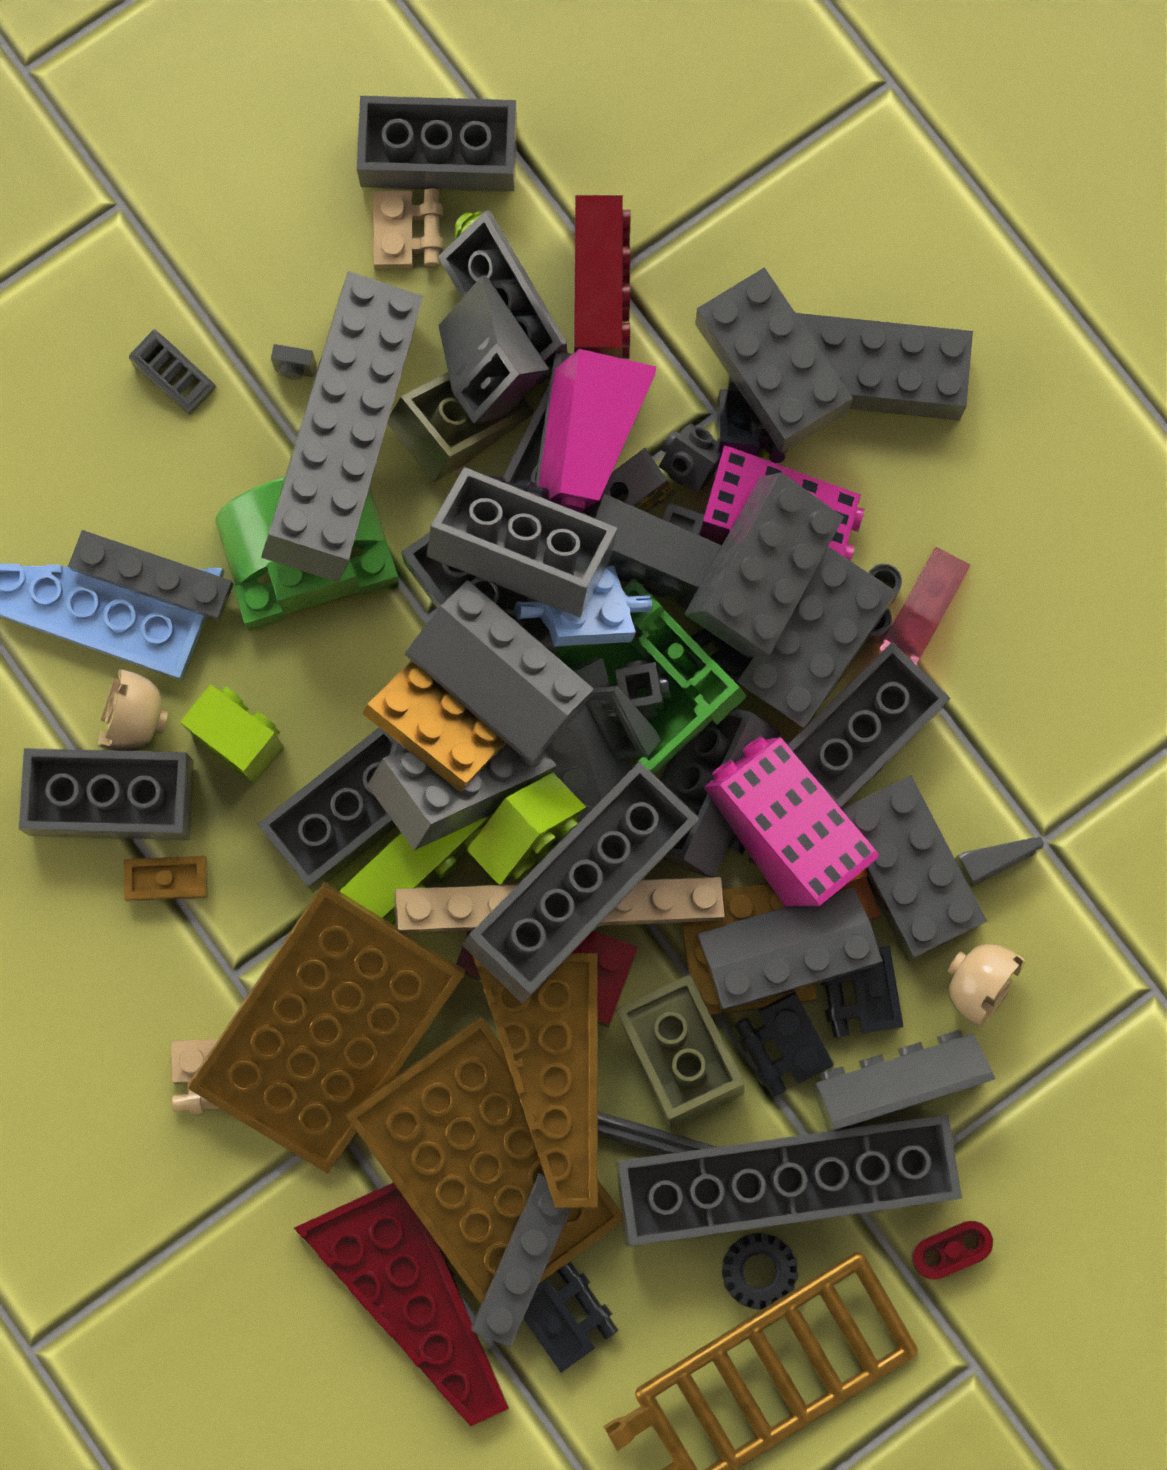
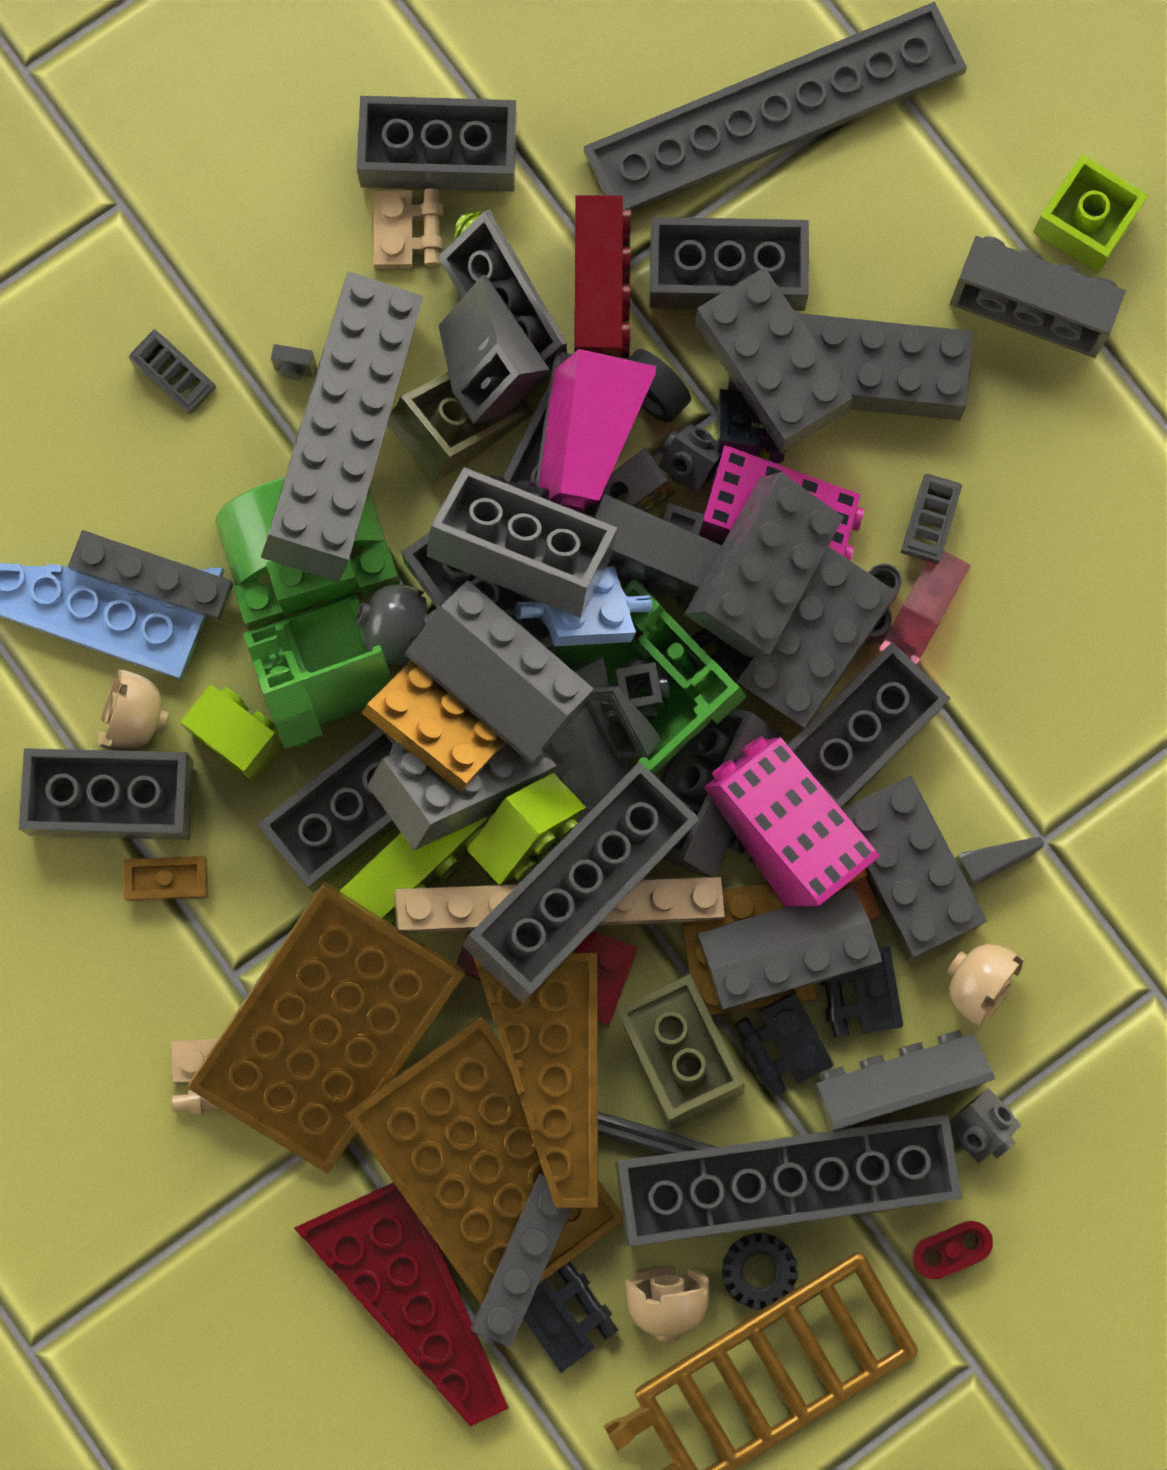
none -> bright green piece [243,594,392,749]
none -> dark grey cylinder [355,584,426,667]
none -> dark grey plate [584,1,967,212]
none -> tan cylinder [625,1266,709,1341]
none -> black tyre [627,349,691,423]
none -> dark grey brick [649,217,809,311]
none -> dark grey slope [900,474,962,565]
none -> dark grey brick [949,236,1126,358]
none -> dark grey brick [950,1087,1021,1164]
none -> lime brick [1033,154,1148,274]

